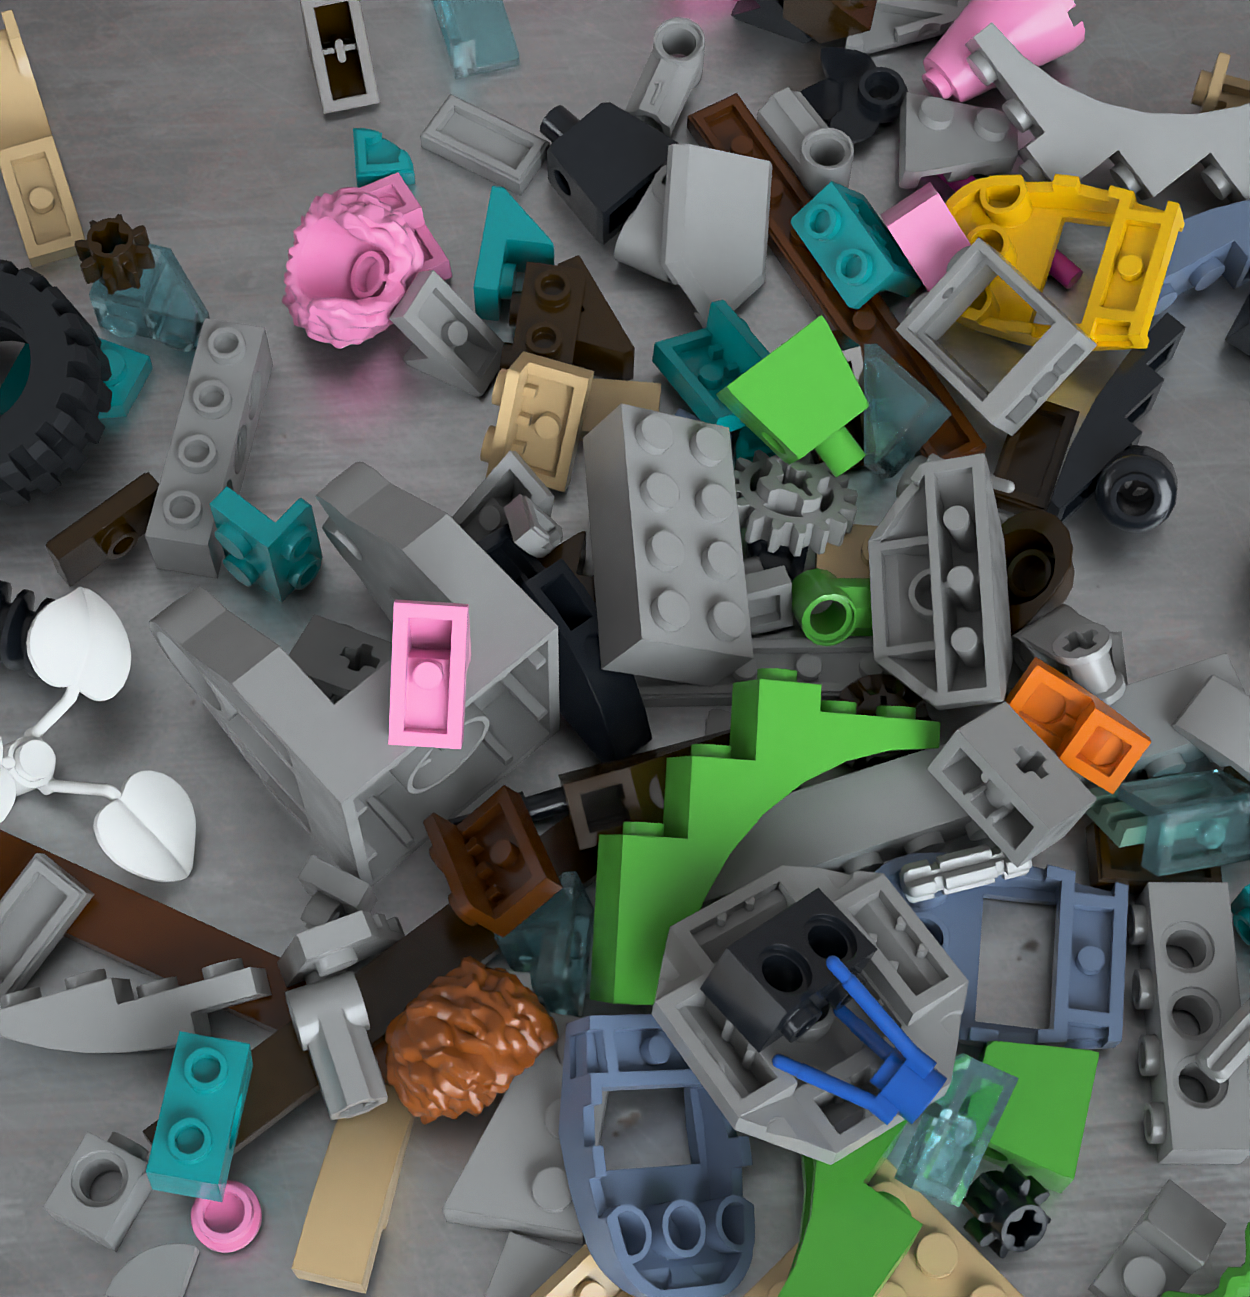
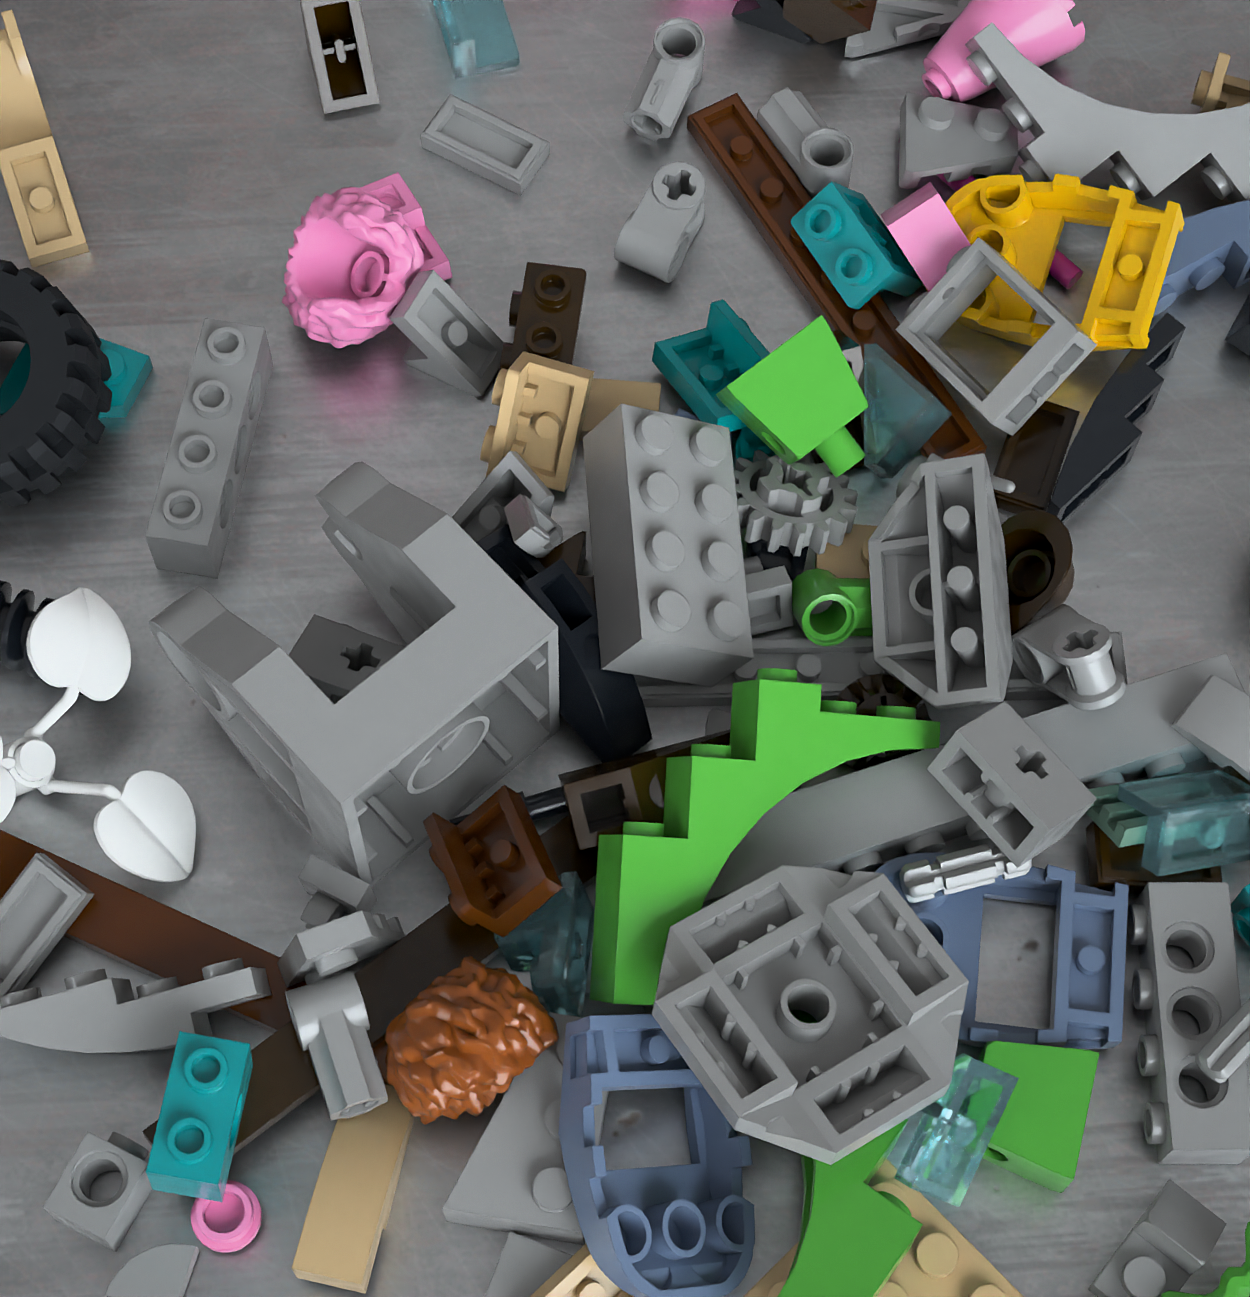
dark brown plate [45,472,159,587] -> none
dark brown gear [74,214,156,295] -> none
clear light blue slope [89,244,210,352] -> none
teal bracket [209,486,323,603] -> none
teal tile [353,128,416,188] -> none
bright pink slope [388,599,471,749] -> none
teal slope [473,186,555,321] -> none
black torso [540,102,679,246] -> none
dark brown slope [558,255,635,381] -> none
light grey tile [660,144,772,328] -> none
black brick [700,888,878,1053] -> none
blue plant [772,955,947,1125] -> none
black plate [800,47,908,144] -> none
black gear [961,1164,1051,1258] -> none
orange slope [1004,656,1151,795] -> none
black head [1095,445,1178,532] -> none

